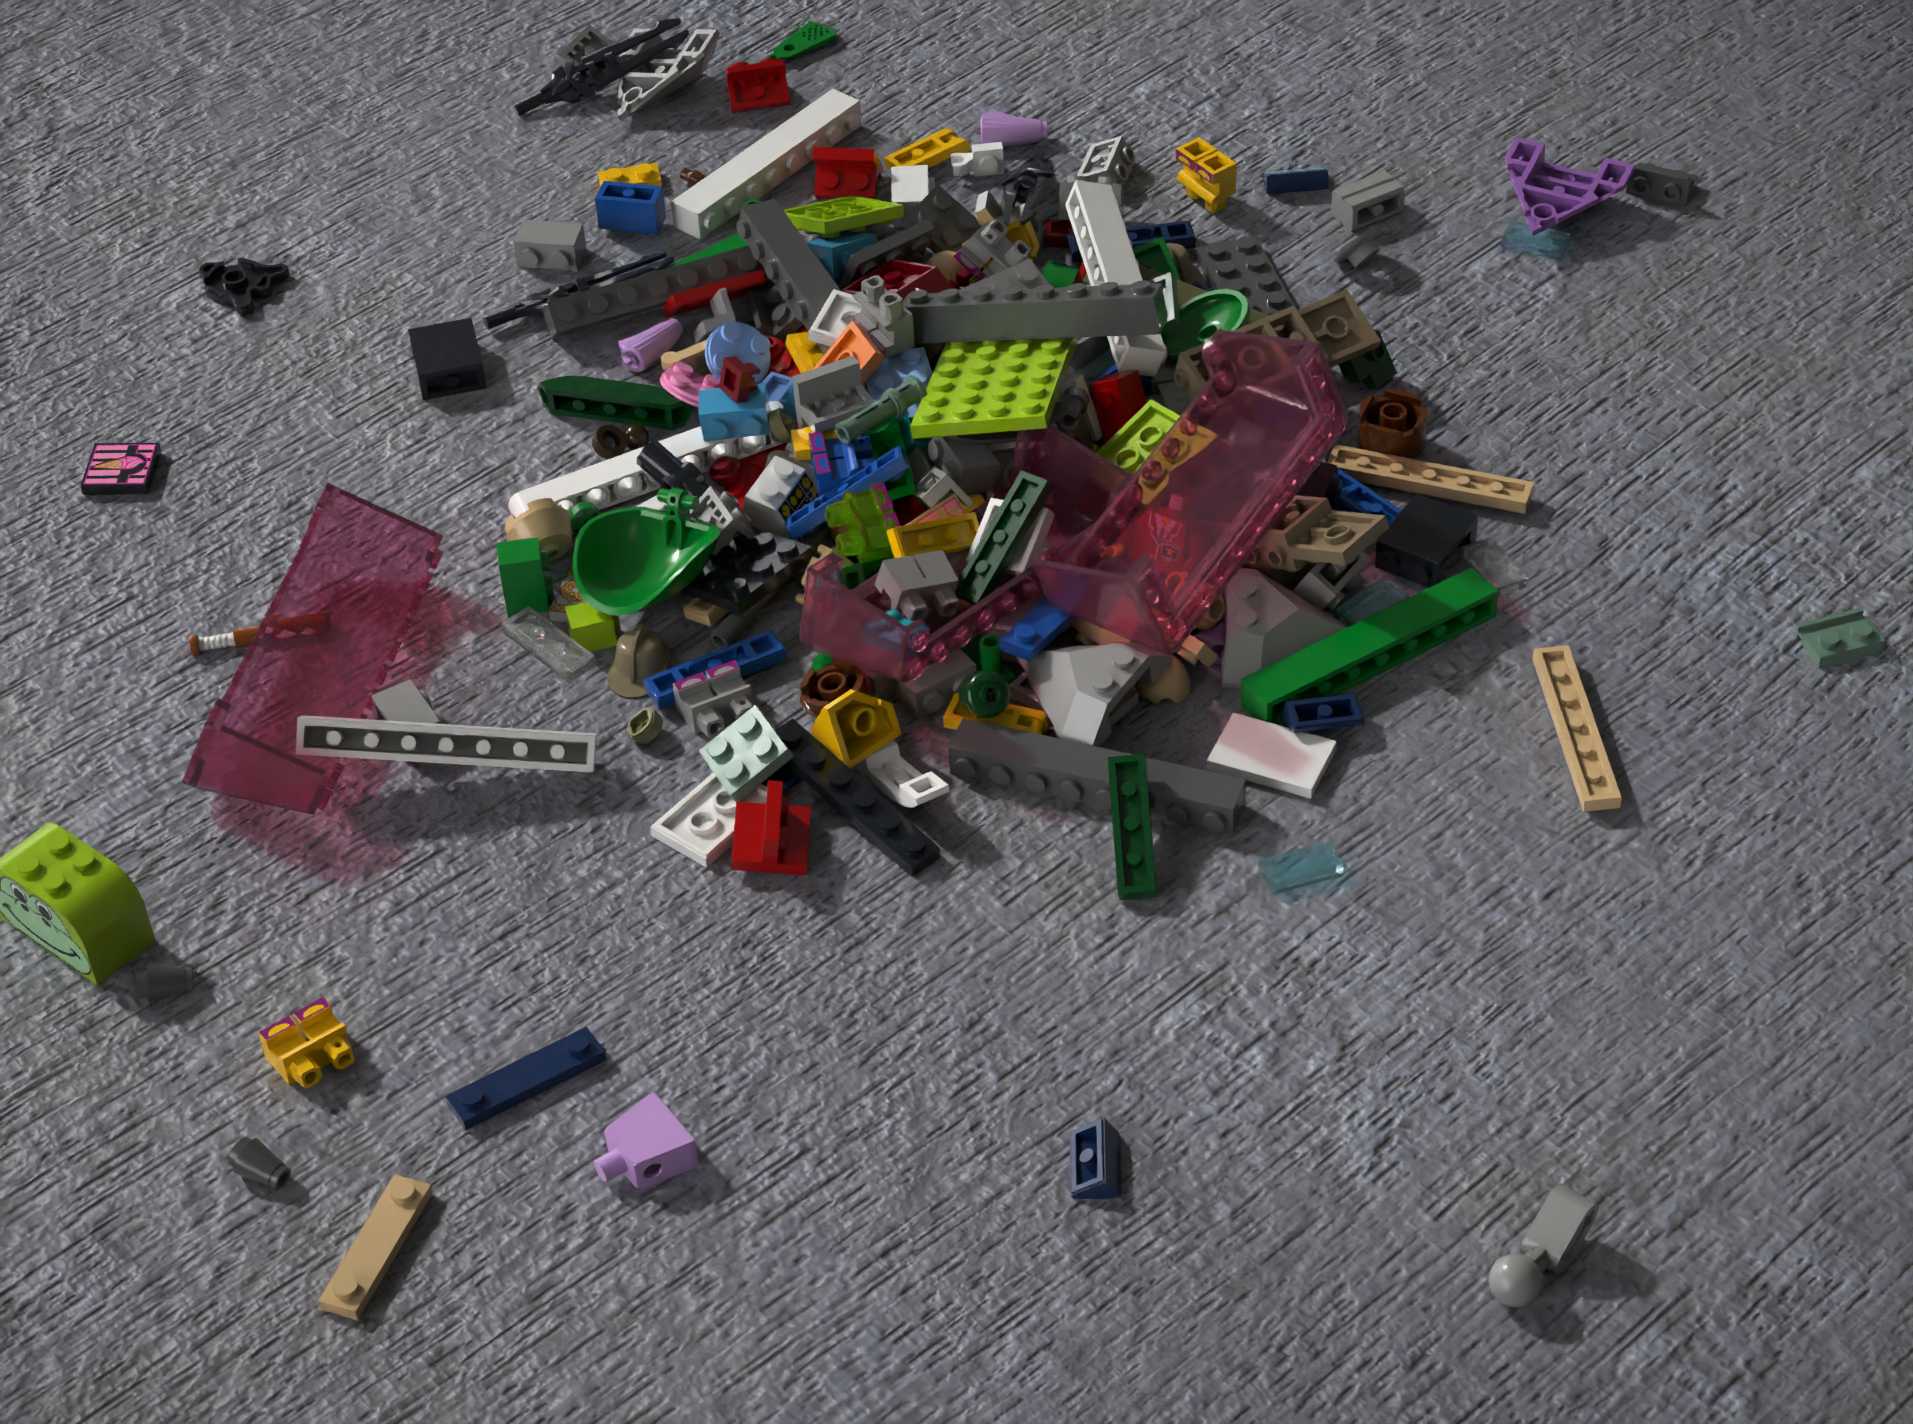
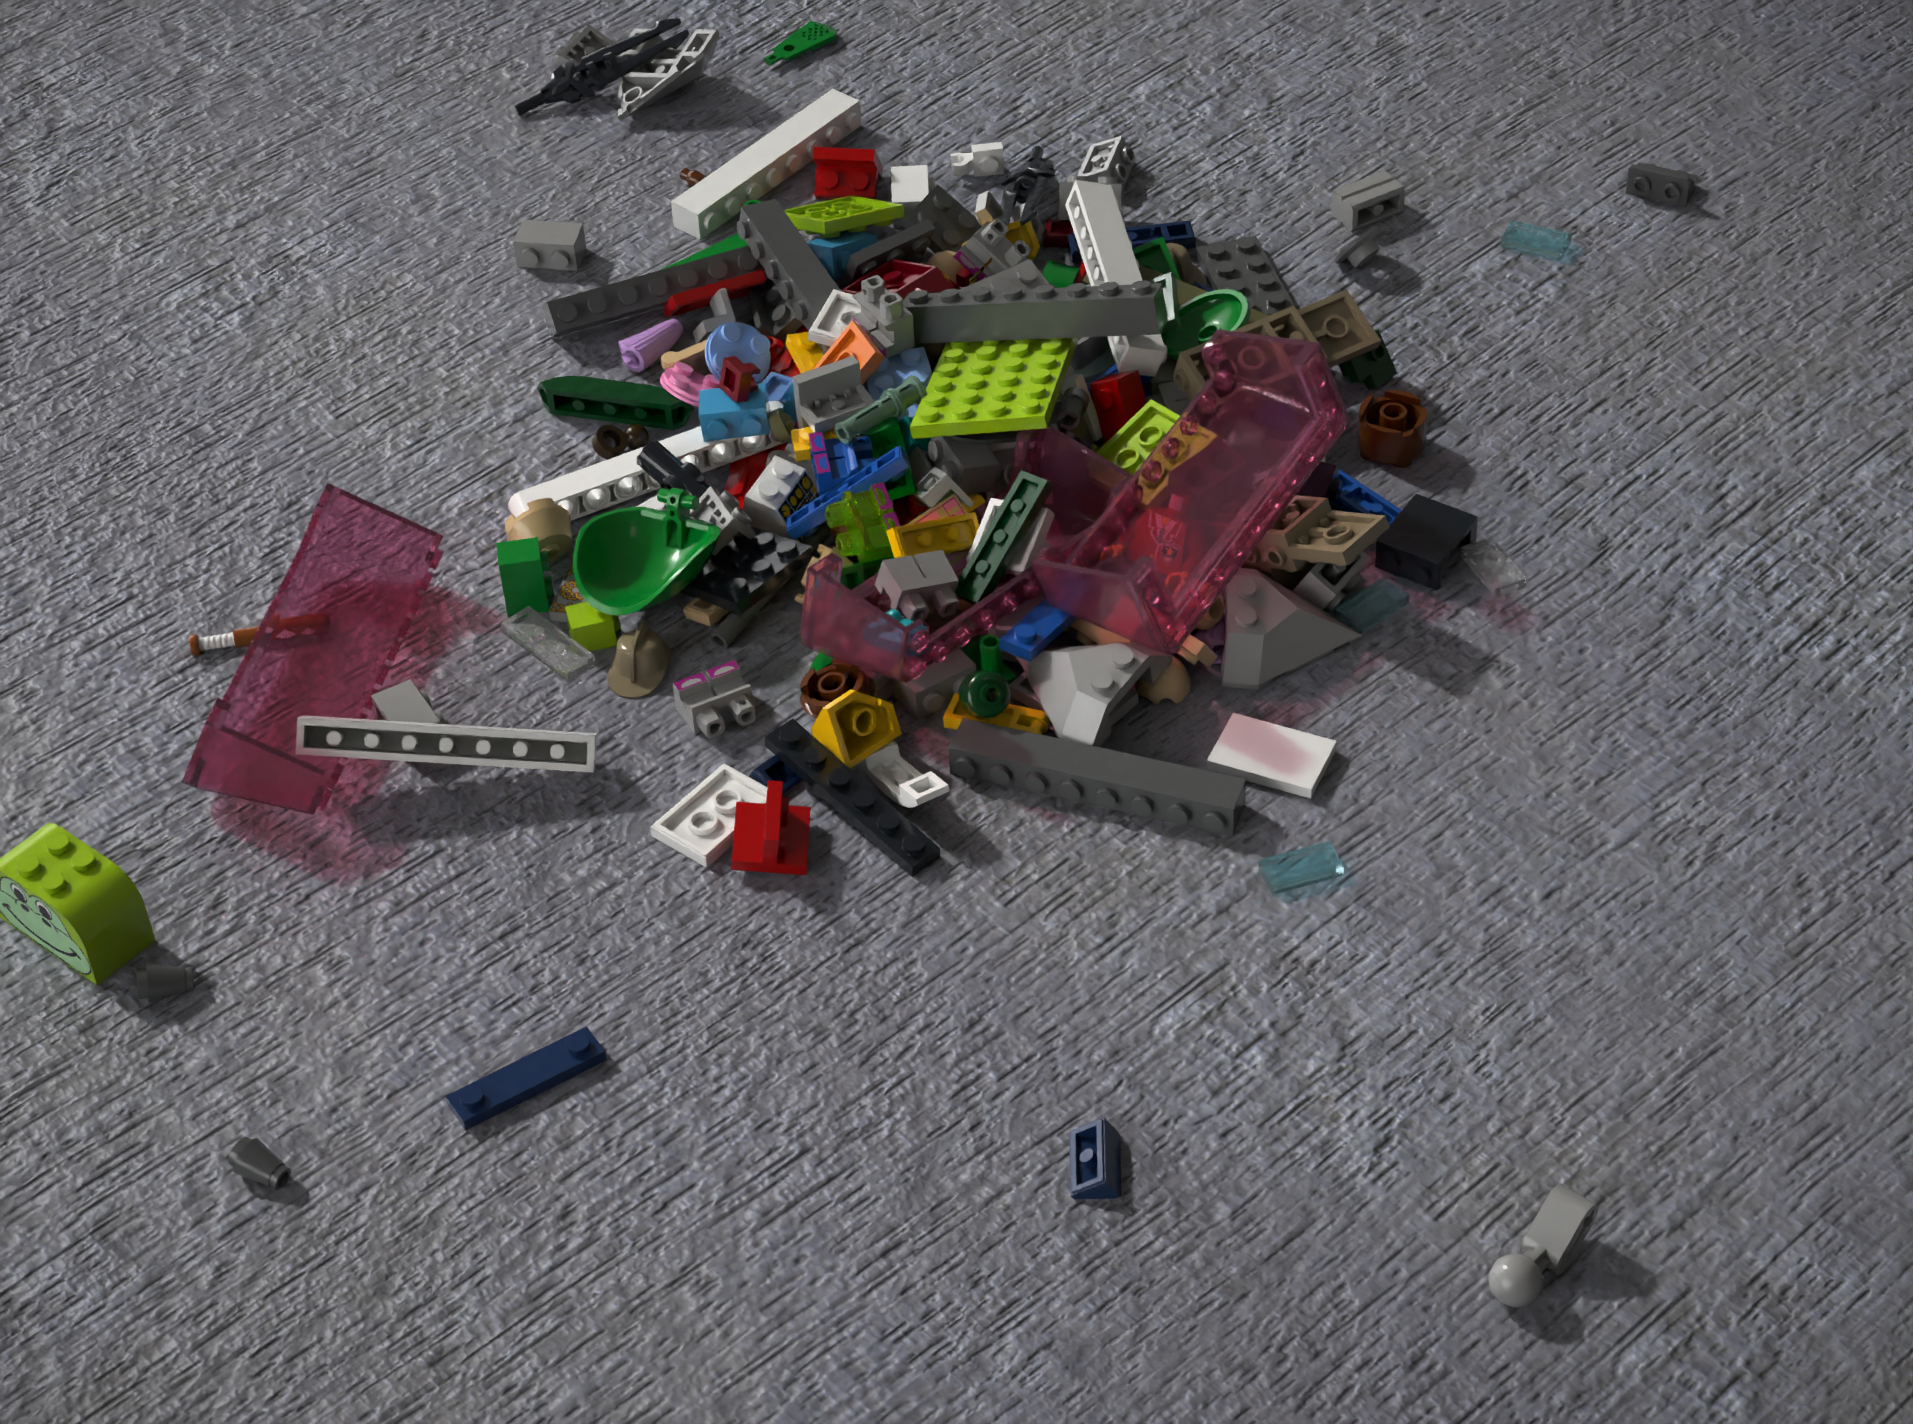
tile [80,443,161,495] -> none
black tile [199,258,290,315] -> none
yellow hips [258,997,355,1089] -> none
tan plate [318,1174,433,1321] -> none
black panel [408,318,487,400] -> none
black sword [483,252,675,329] -> none
green tile [569,502,602,536] -> none
lavender torso [594,1092,699,1189] -> none
blue brick [595,181,666,235] -> none
yellow plate [598,163,662,187] -> none
olive tile [627,707,663,745] -> none
blue plate [643,630,788,710] -> none
plate [699,705,794,802] -> none
dark red plate [709,456,742,487] -> none
red bracket [726,58,790,113] -> none
yellow plate [884,128,970,171] -> none
lavender piece [980,109,1047,146] -> none
dark green plate [1107,753,1158,900] -> none
yellow hips [1176,137,1237,213] -> none
green brick [1241,567,1498,725] -> none
dark blue slope [1262,167,1328,194] -> none
dark blue slope [1282,693,1365,733] -> none
tan plate [1327,444,1534,514] -> none
medium lavender wedge [1505,137,1635,236] -> none
tan plate [1532,645,1622,812] -> none
sand green plate [1794,608,1886,668] -> none

